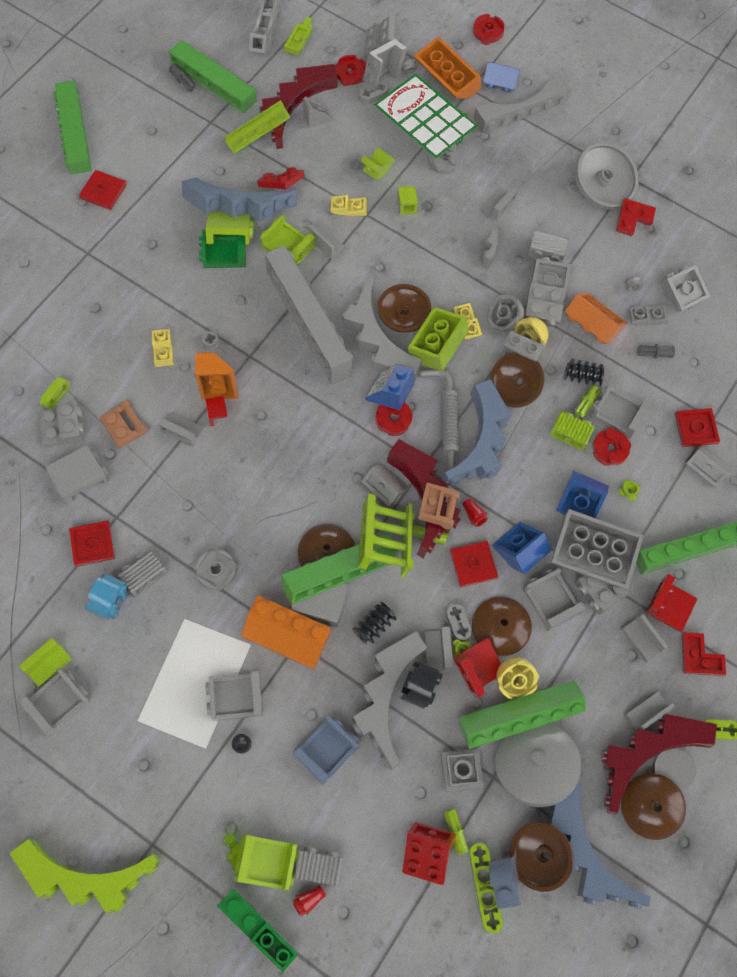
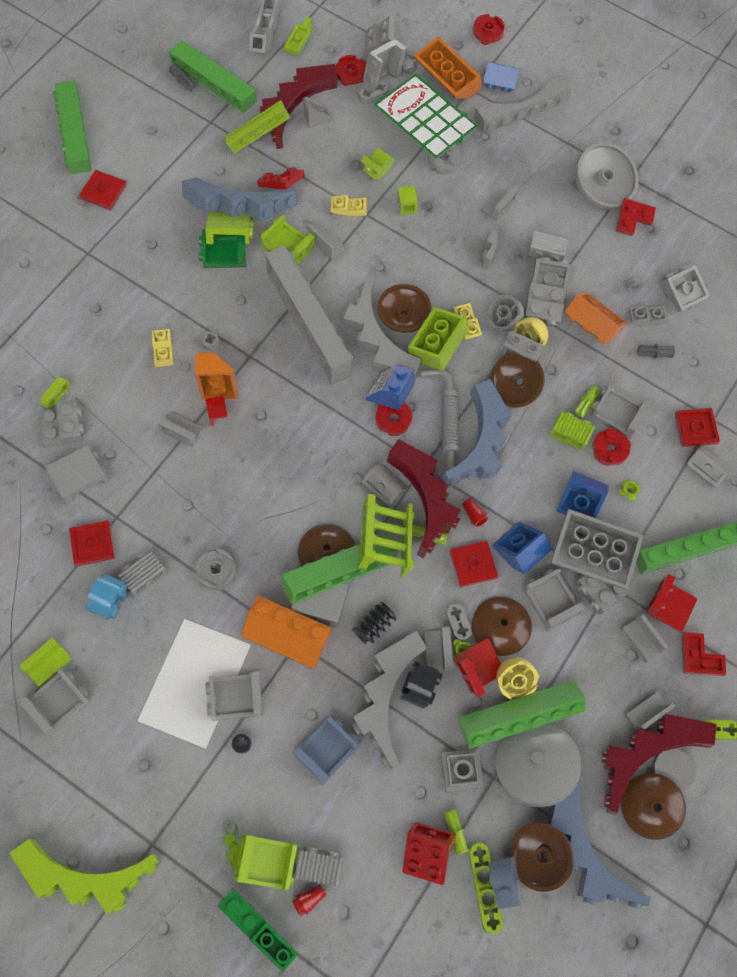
nougat plate [99,400,148,449] -> none
nougat plate [418,483,460,529] -> none
black piece [564,358,605,387] -> none

